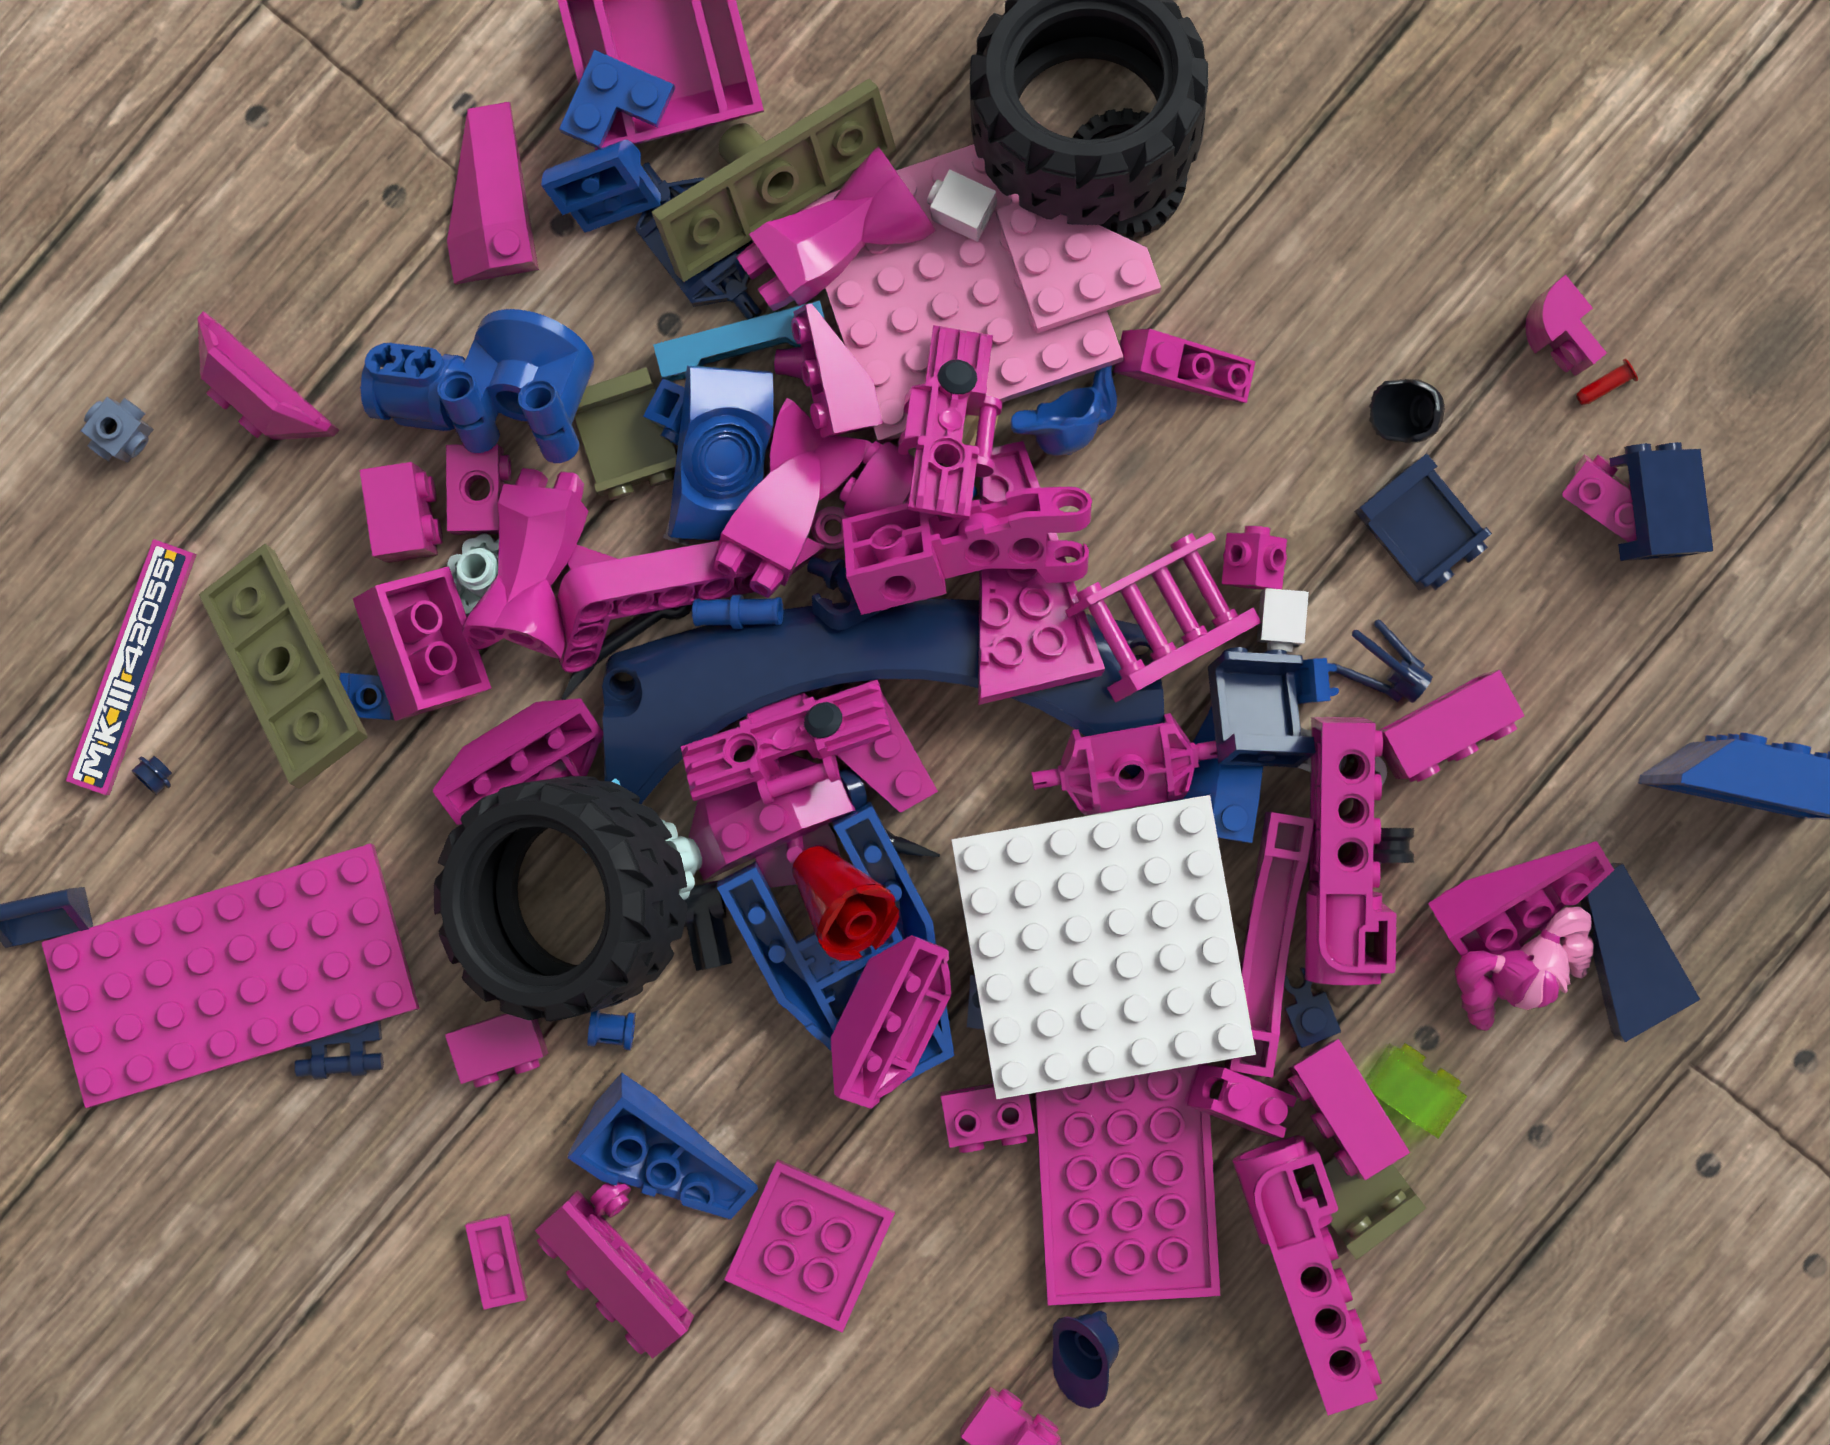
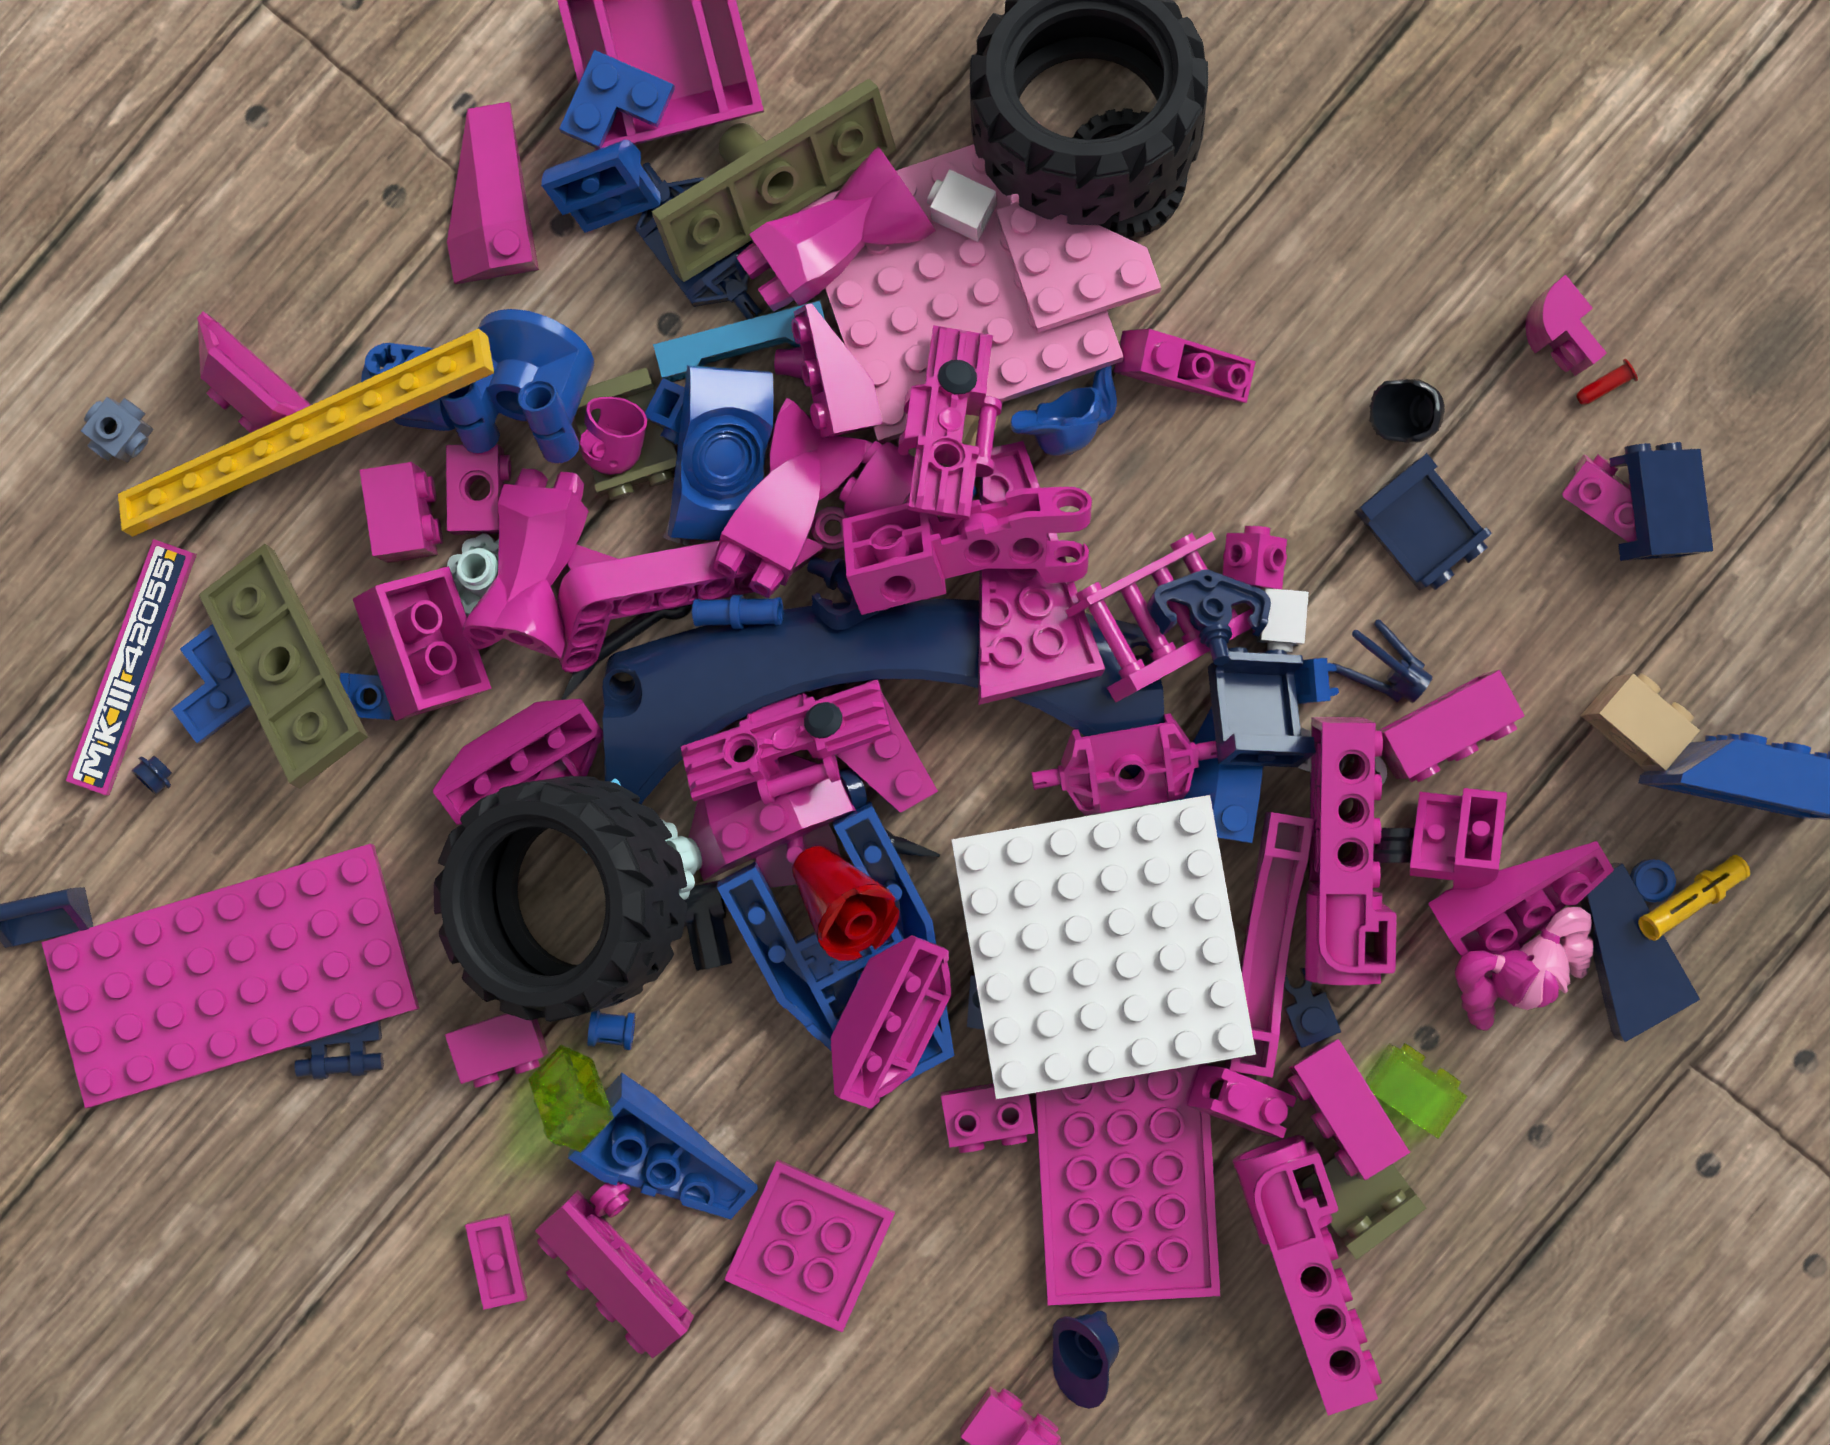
none -> yellow plate [118,329,494,537]
none -> blue plate [171,624,251,744]
none -> clear neon green brick [528,1044,614,1153]
none -> dark pink helmet [579,397,647,475]
none -> dark blue piece [1147,569,1271,665]
none -> dark pink brick [1410,788,1507,889]
none -> tan brick [1580,673,1700,771]
none -> blue tile [1630,859,1676,902]
none -> yellow pin [1638,855,1750,941]

